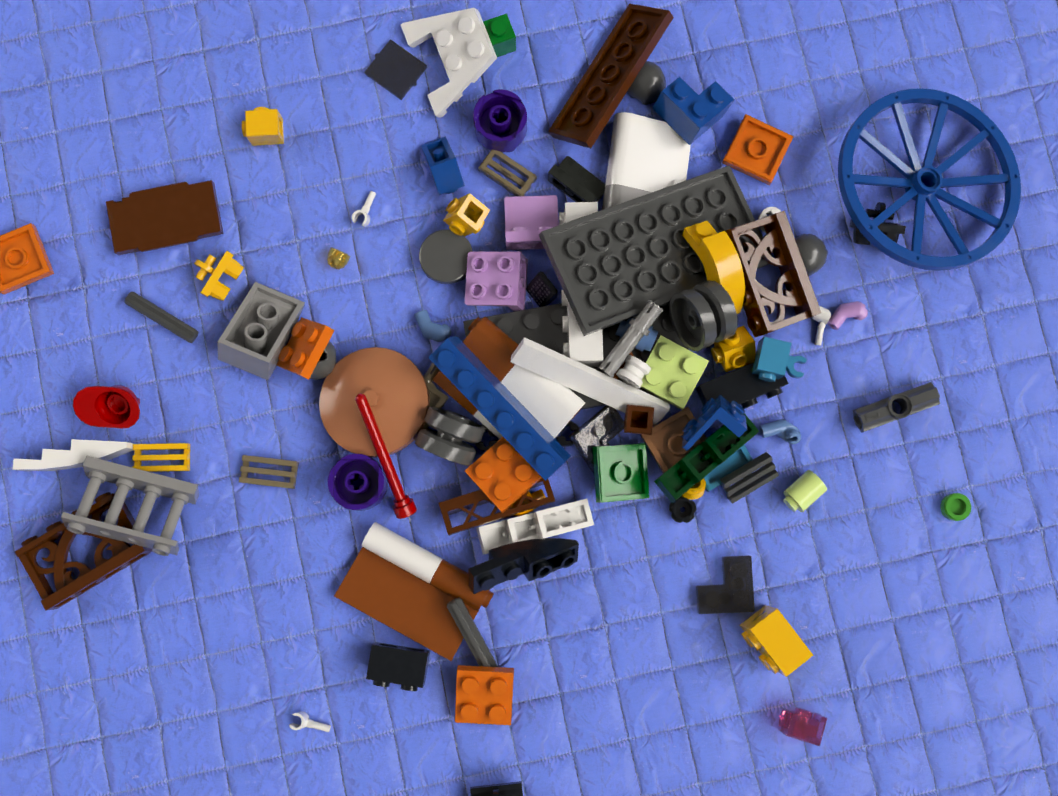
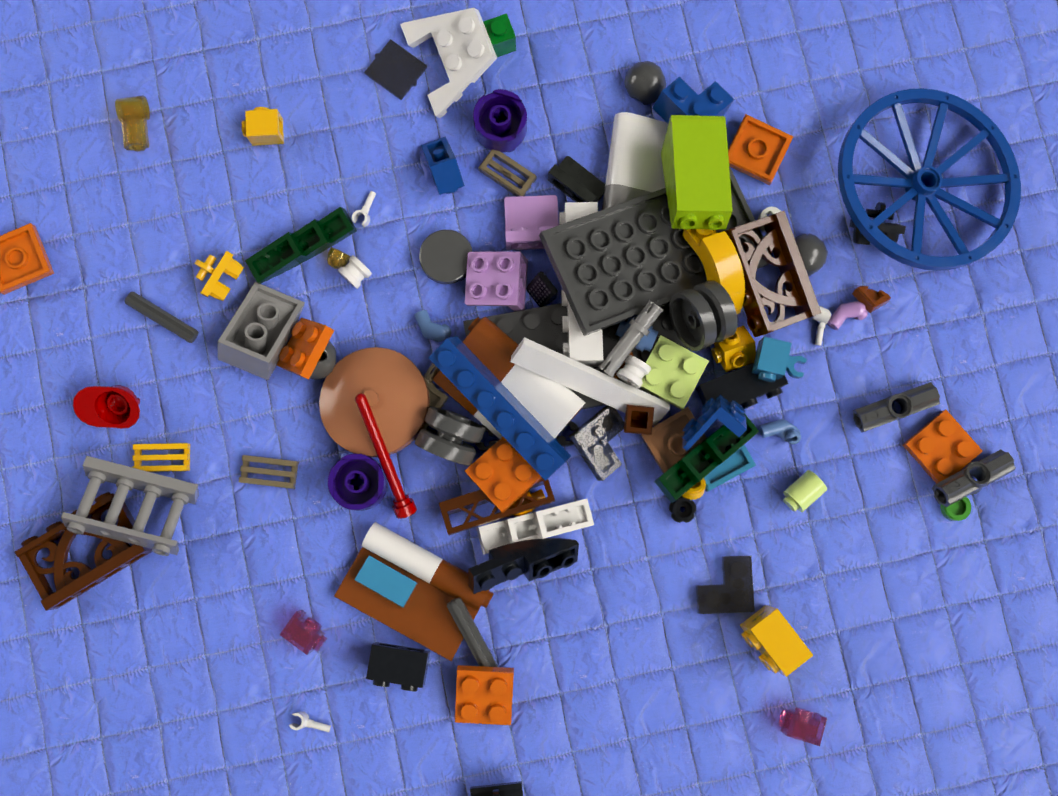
white slope [12,439,134,471] -> none
reddish brown piece [106,180,224,255] -> none
yellow brick [443,193,490,236] -> none
reddish brown plate [548,4,674,149] -> none
tile [593,443,649,503] -> none
dark grey tile [720,452,779,504] -> none
none -> clear yellow piece [115,95,150,152]
none -> dark green slope [245,207,357,284]
none -> clear pink brick [280,610,327,655]
none -> white wheel [338,255,372,289]
none -> dark azure tile [354,555,418,608]
none -> lime slope [661,115,733,230]
none -> dark orange tile [852,286,891,313]
none -> orange plate [903,409,983,484]
none -> dark grey piece [932,449,1016,508]

